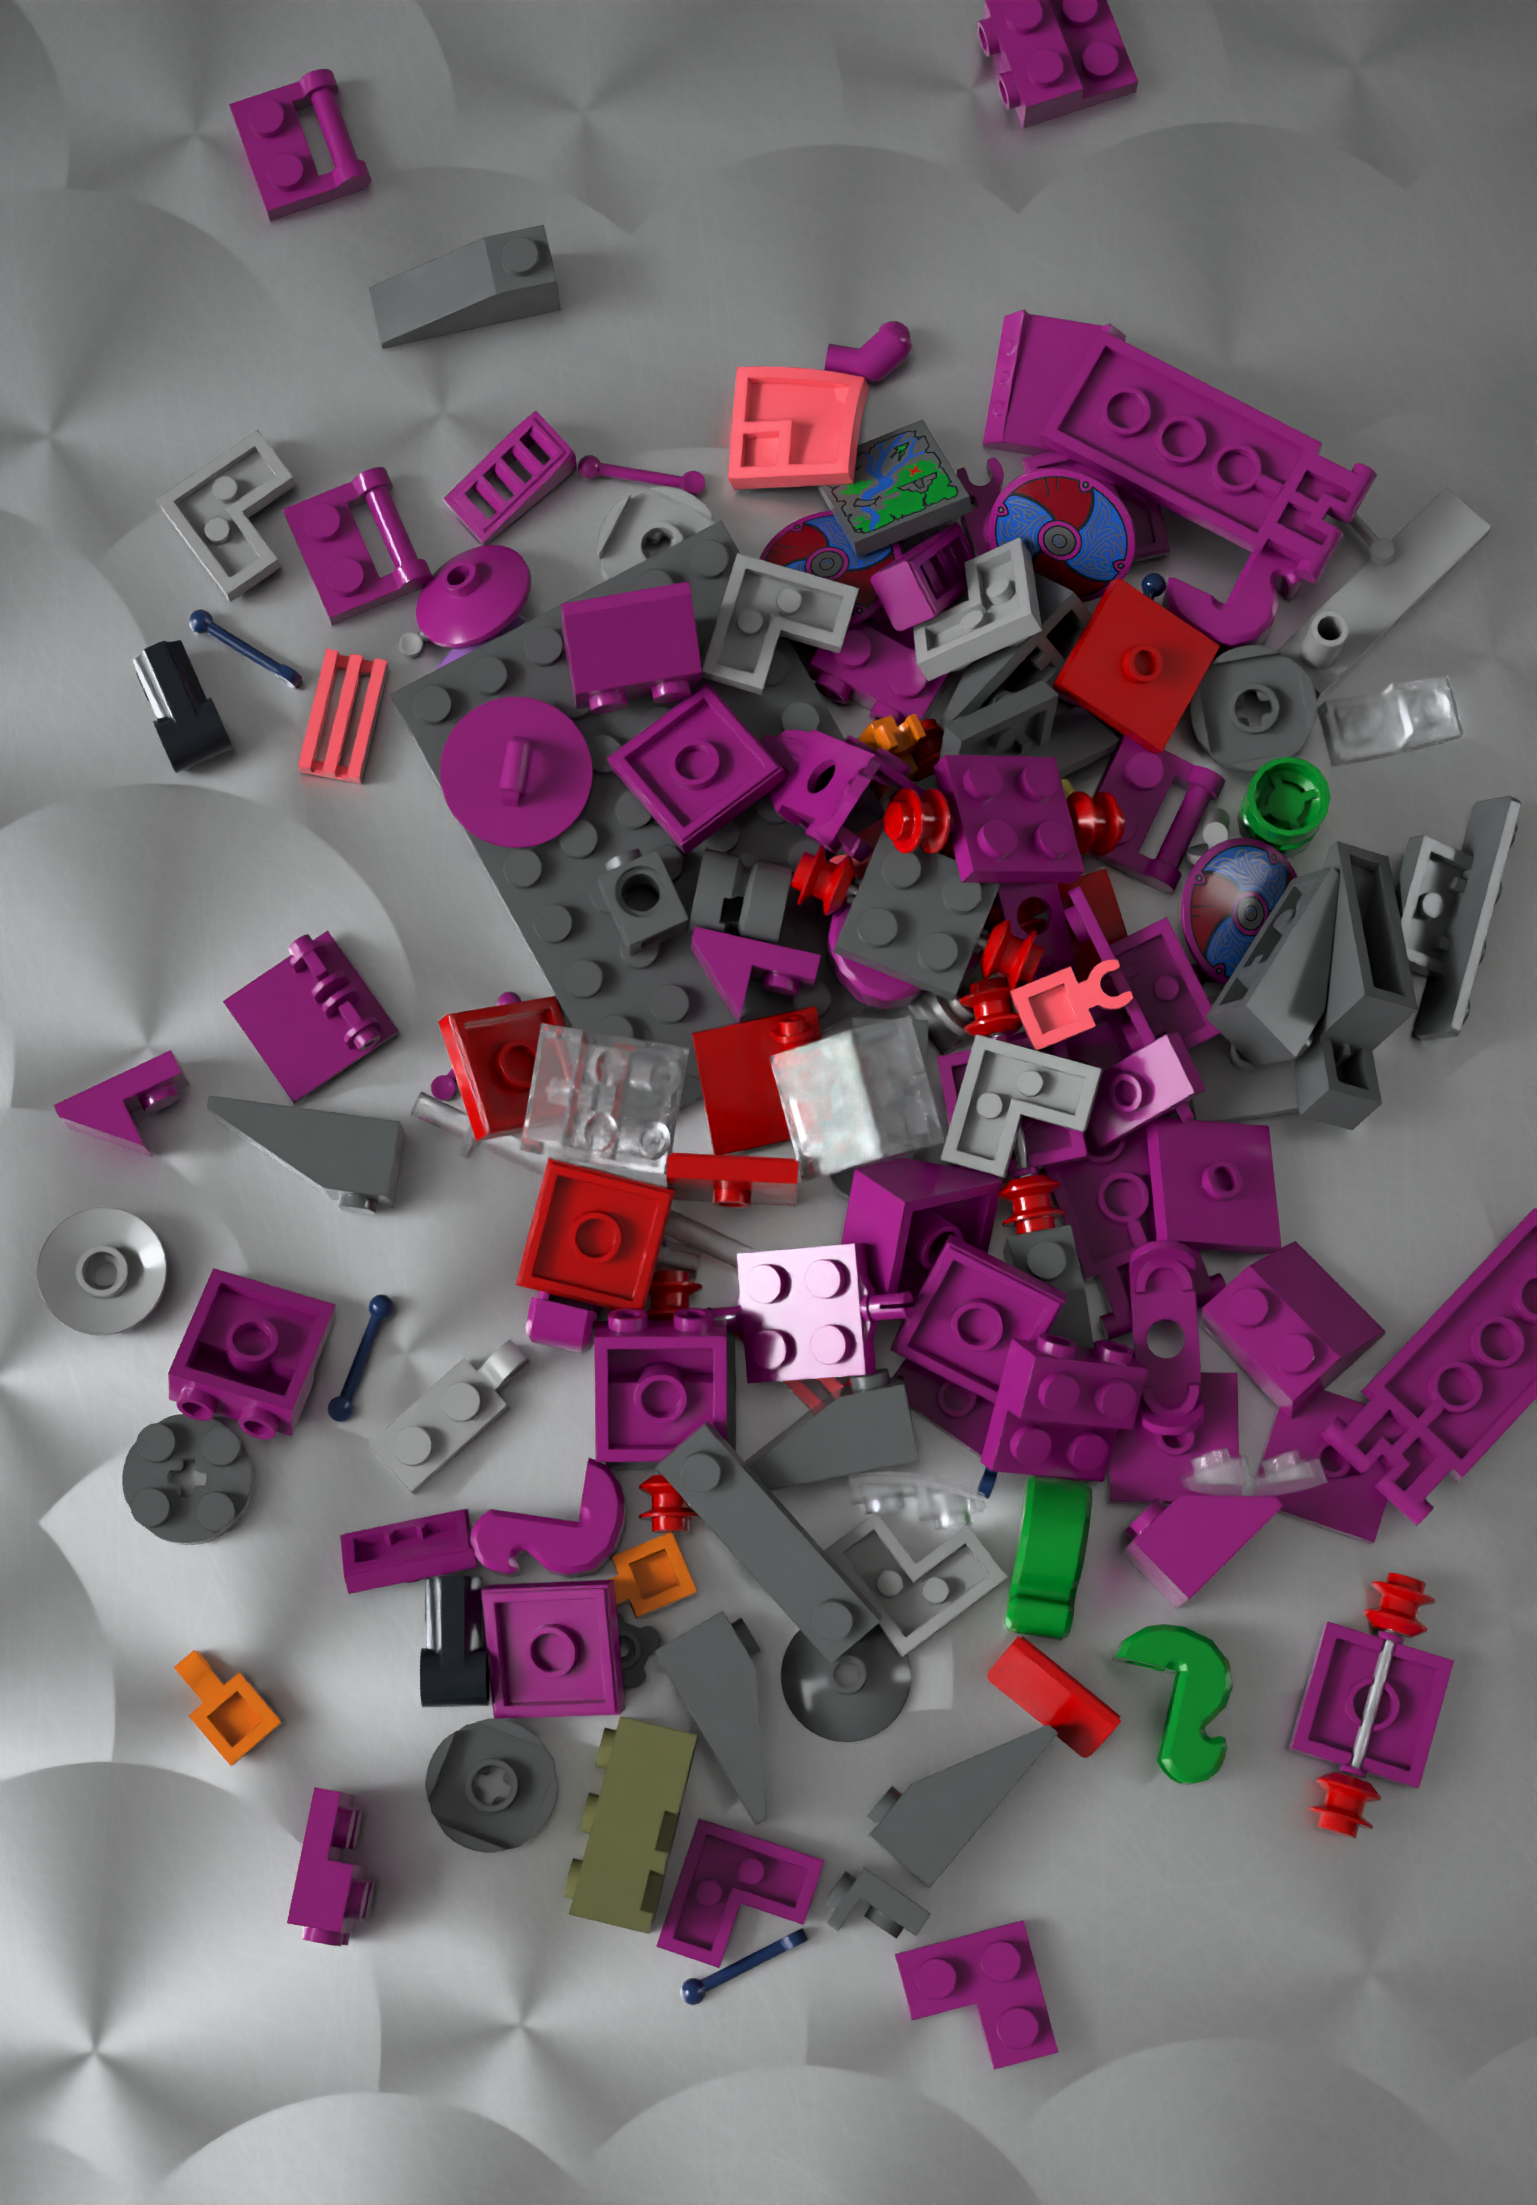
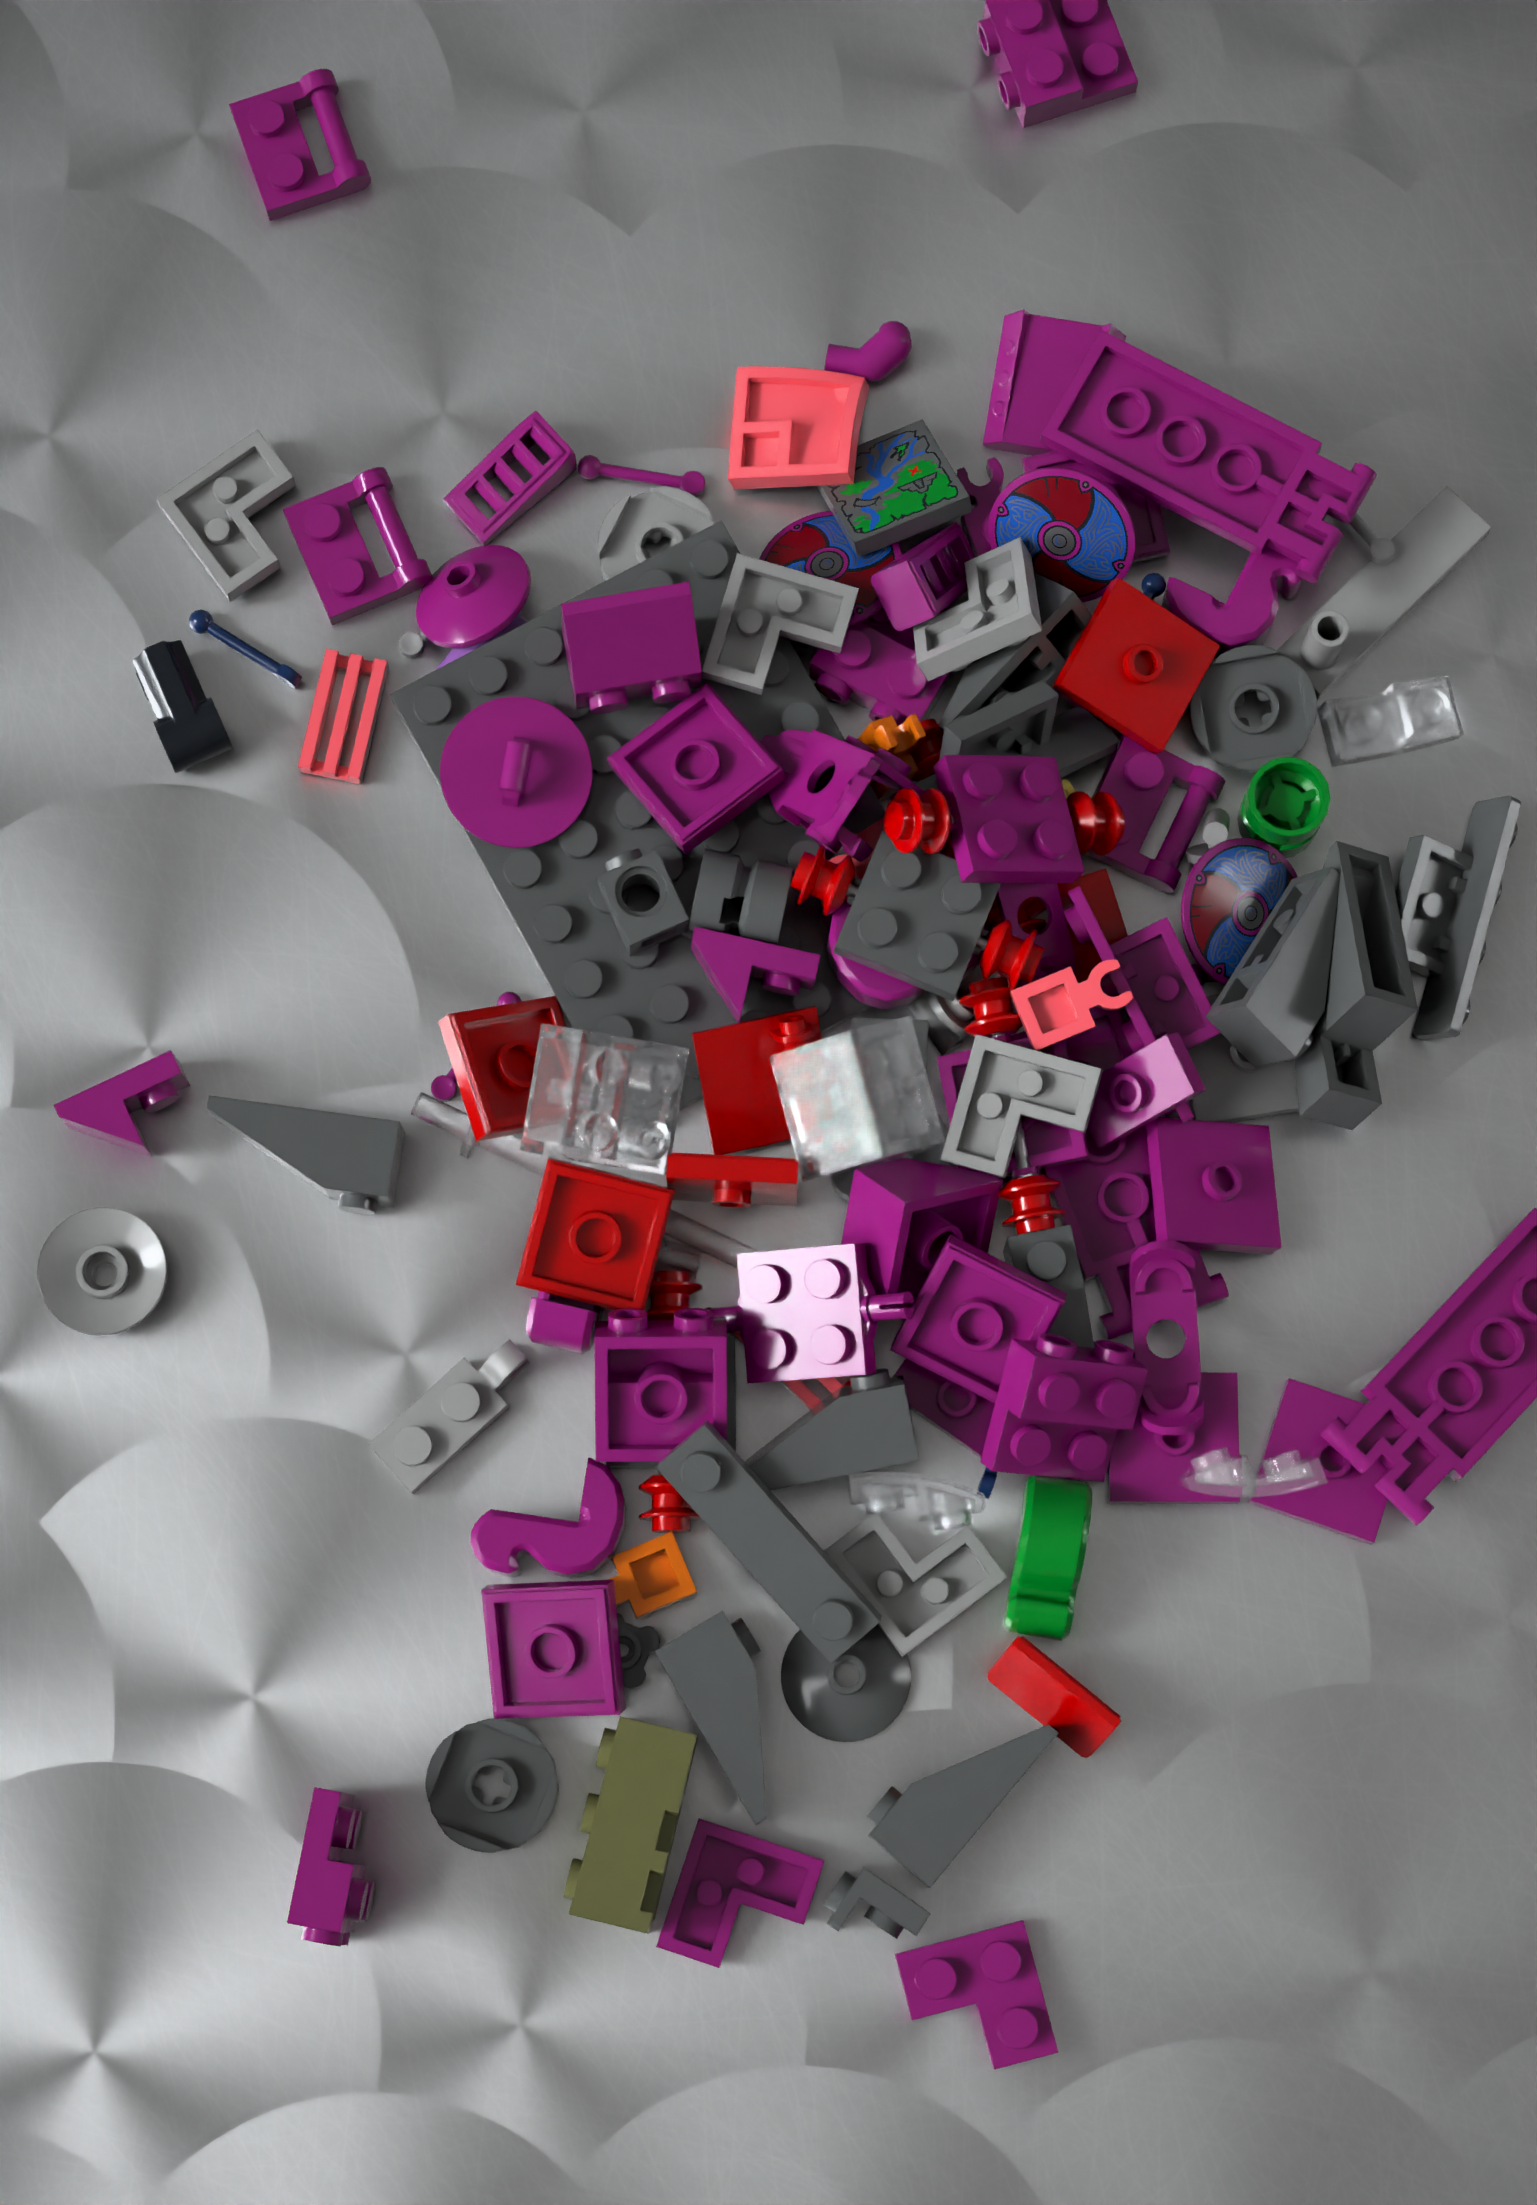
dark grey plate [122,1414,255,1545] -> none
magenta plate [168,1268,336,1439] -> none
orange plate [174,1650,283,1766] -> none
magenta hinge [223,930,399,1104] -> none
dark blue hinge [328,1294,394,1423] -> none
magenta plate [340,1509,478,1594] -> none
dark grey slope [369,225,561,348] -> none
black piece [420,1575,490,1707] -> none
dark blue hinge [680,1928,808,2005] -> none
green animal [1111,1624,1233,1785] -> none
magenta slope [1121,1495,1283,1608] -> none
magenta slope [1202,1241,1386,1419] -> none
magenta plate [1289,1572,1454,1838] -> none

